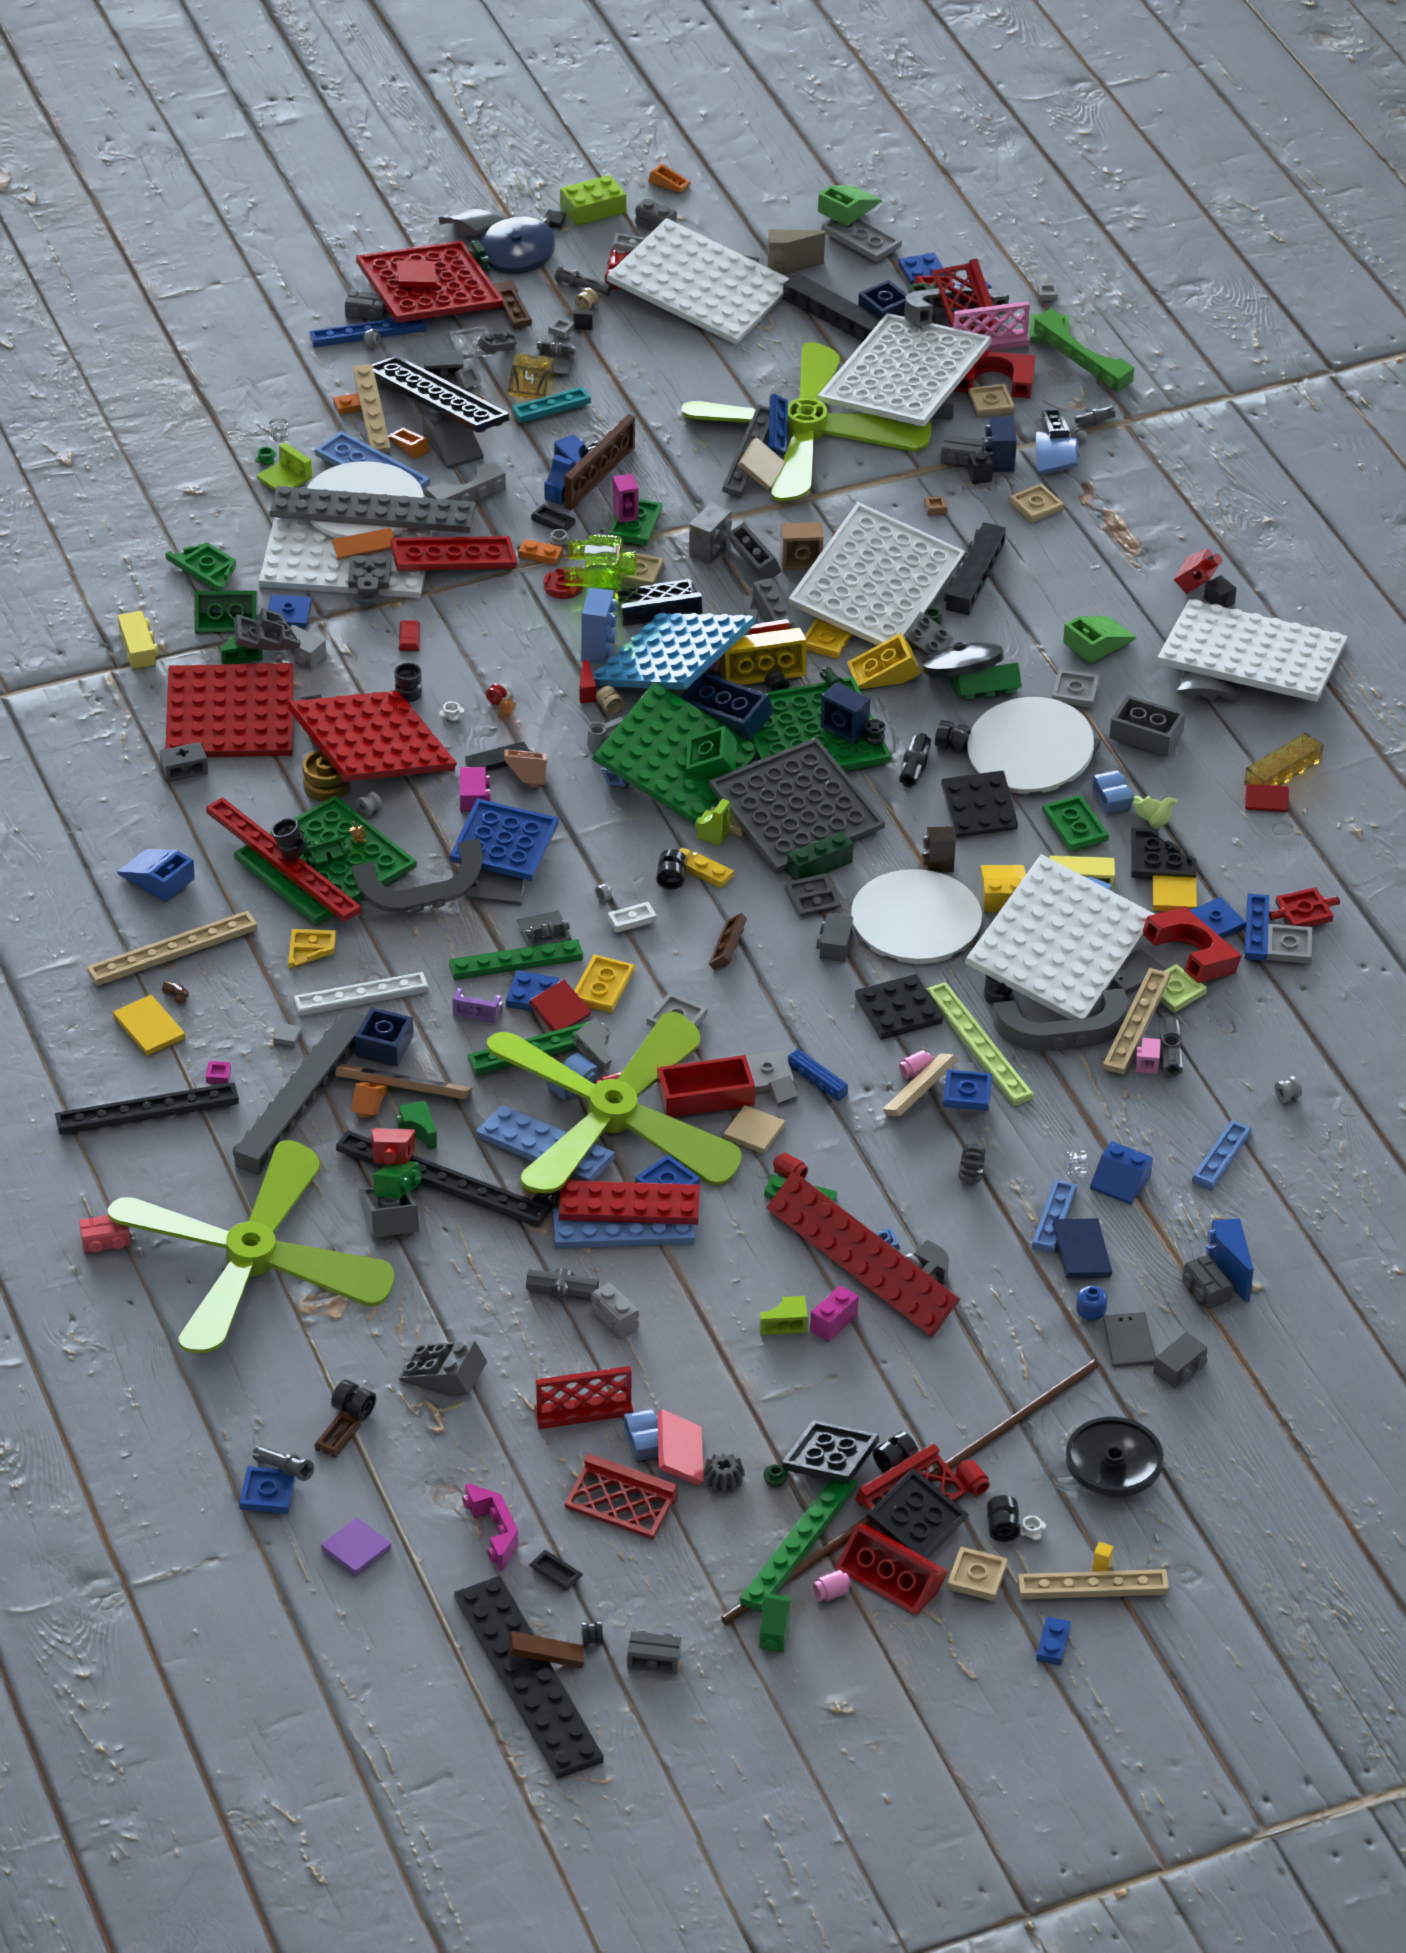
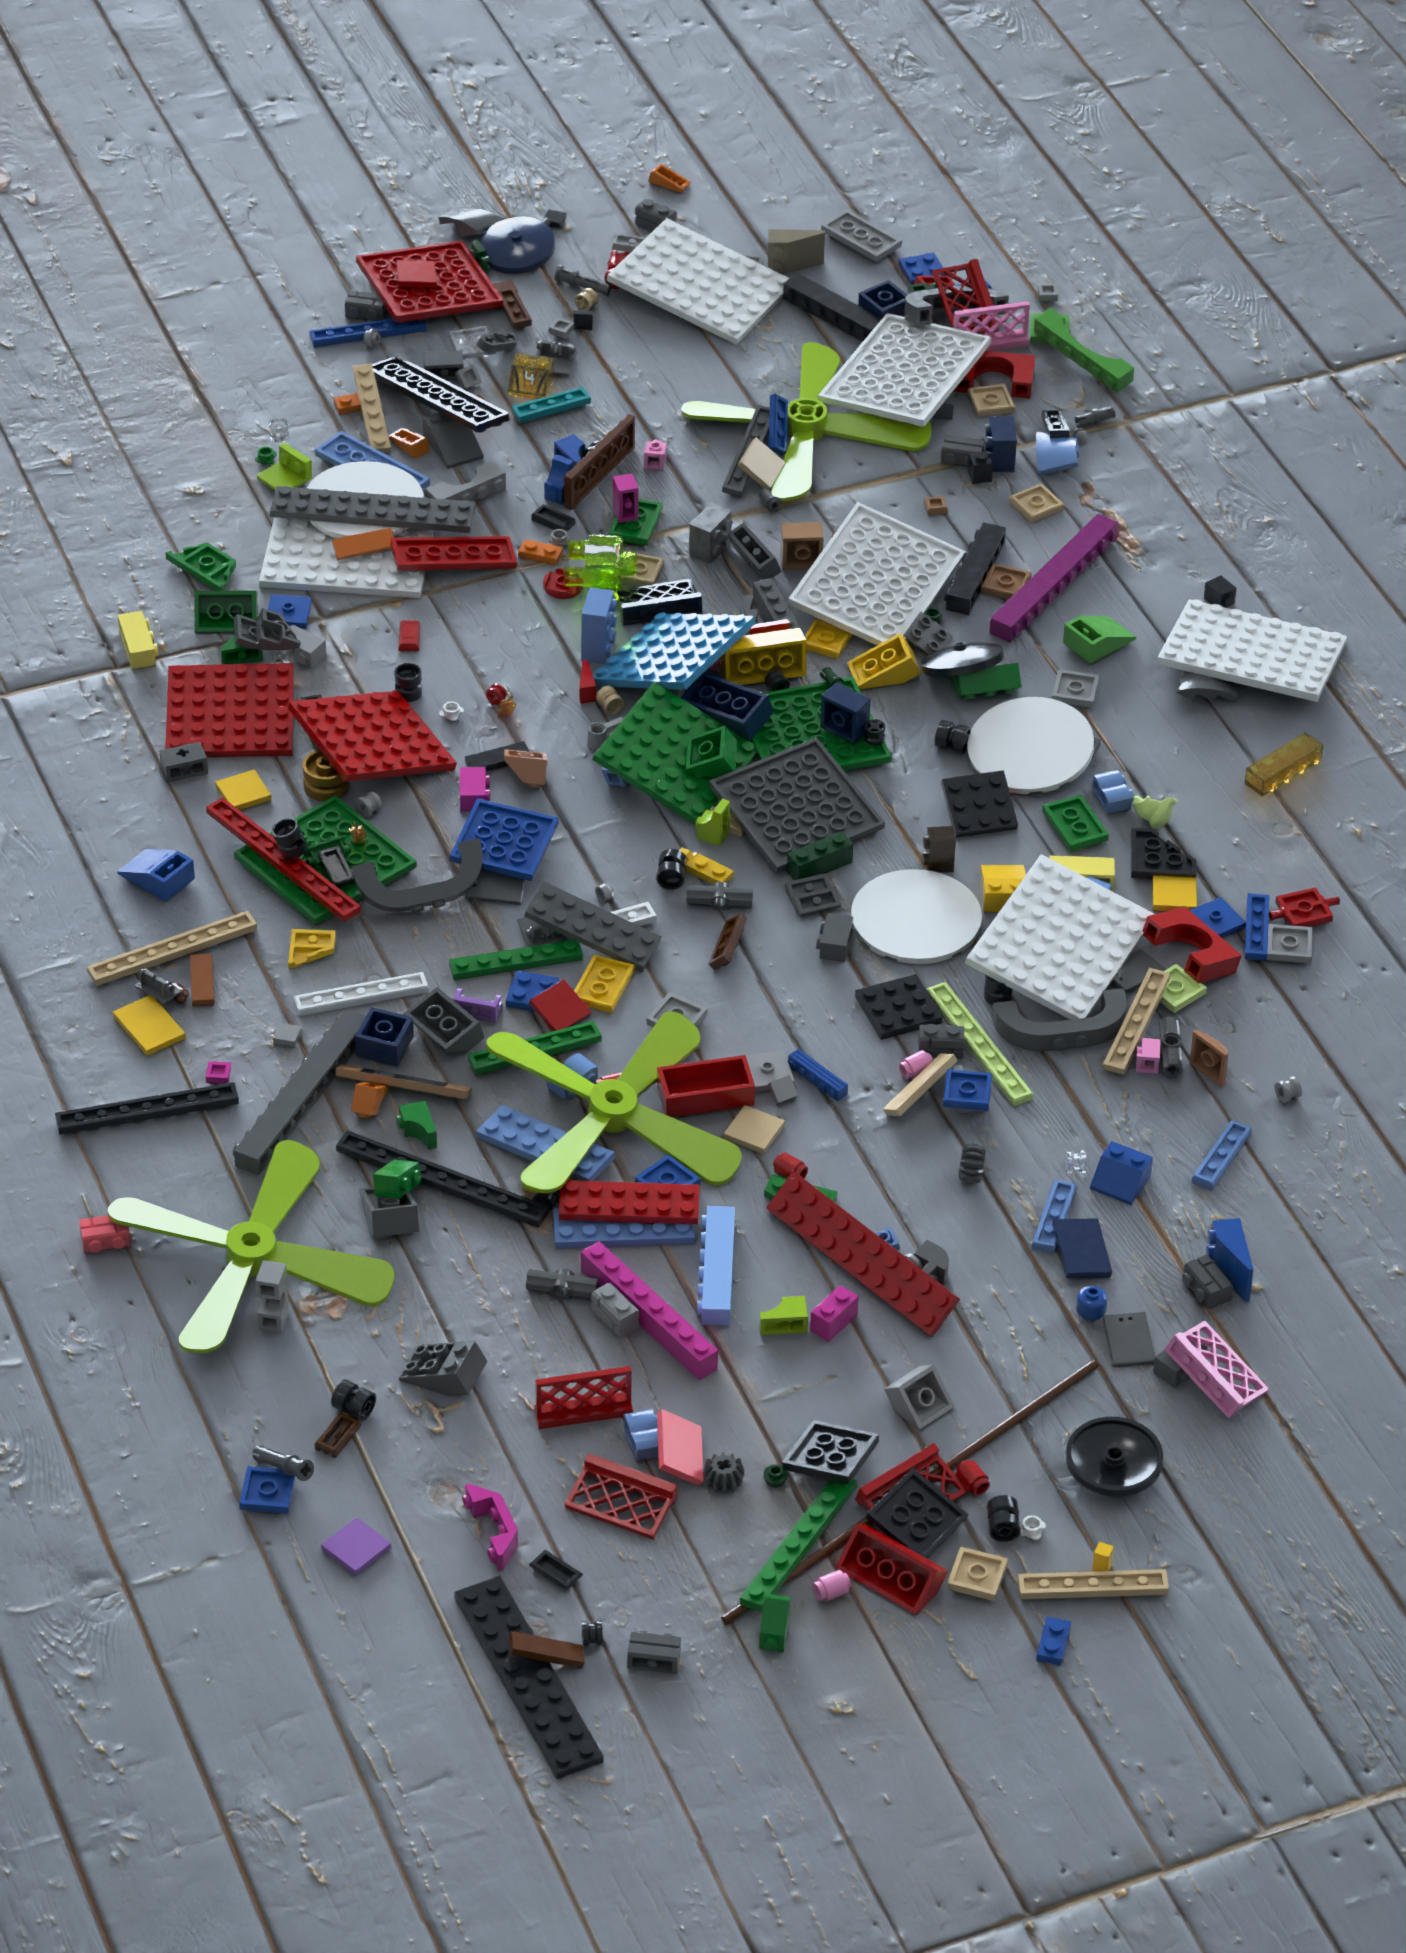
dark grey plate [348,555,391,605] -> none
red torso [371,1128,415,1164] -> none
lime brick [560,174,626,226] -> none
light grey arch [573,1018,612,1074] -> none
bright green slope [818,185,882,226] -> none
black wheel [872,1431,918,1473] -> none
black piece [899,733,931,788] -> none
dark grey brick [1109,695,1185,757] -> none
red torso [1173,549,1222,594] -> none
red slope [1245,784,1289,812] -> none
none -> dark grey hinge [135,968,181,1004]
none -> dark orange tile [190,954,214,1006]
none -> yellow tile [215,769,272,810]
none -> light grey arch [255,1260,289,1333]
none -> black tile [318,846,354,888]
none -> dark grey slope [403,987,484,1052]
none -> dark grey plate [524,882,662,972]
none -> dark pink brick [581,1241,718,1380]
none -> bright pink brick [644,440,667,470]
none -> dark grey piece [687,882,753,911]
none -> light blue brick [697,1206,735,1326]
none -> dark grey pin [759,488,780,511]
none -> light grey slope [884,1364,955,1430]
none -> dark grey brick [918,1024,965,1058]
none -> medium nougat tile [981,563,1032,600]
none -> magenta brick [989,513,1119,643]
none -> bright pink fence [1164,1321,1269,1419]
none -> nougat slope [1189,1030,1229,1087]

